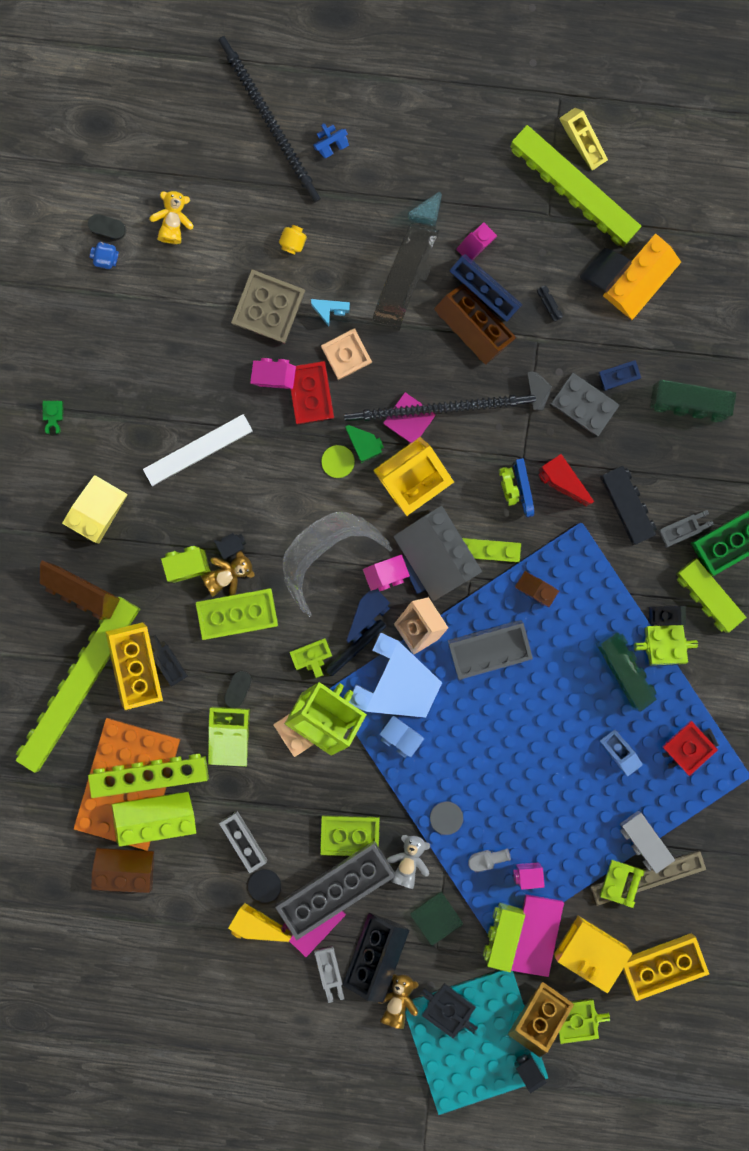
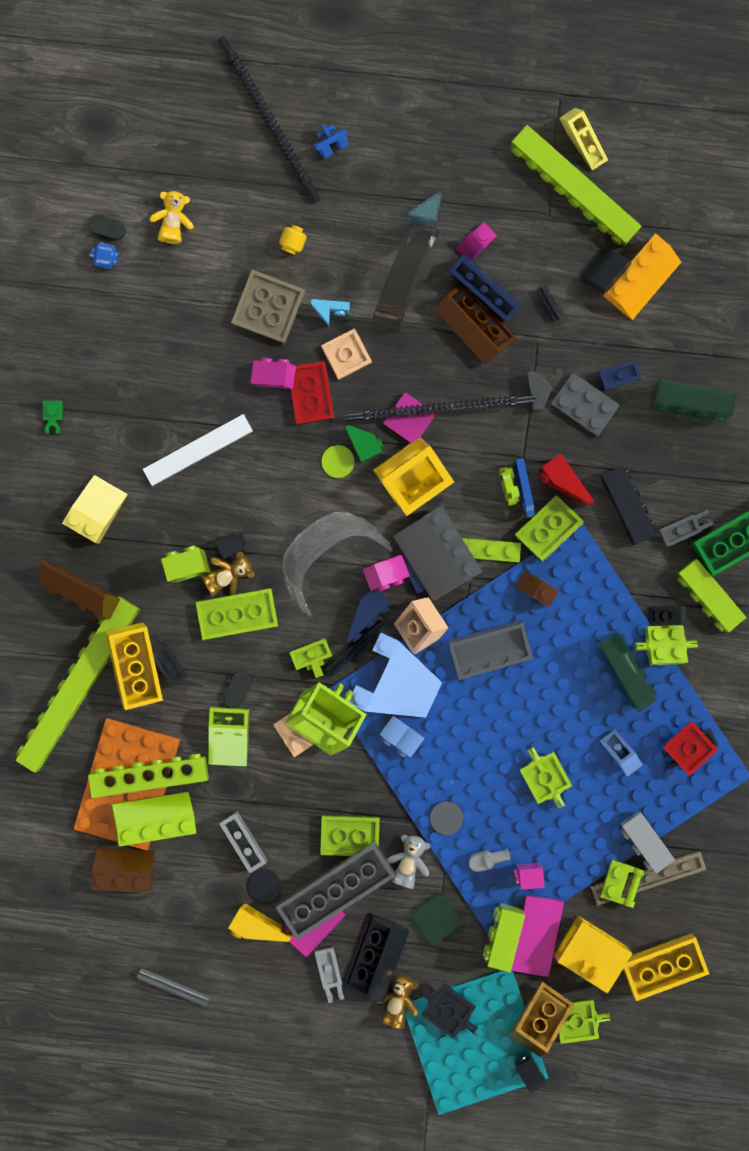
none -> dark grey axle [137,969,210,1007]
none -> lime plate [515,495,584,563]
none -> lime plate [519,747,572,809]

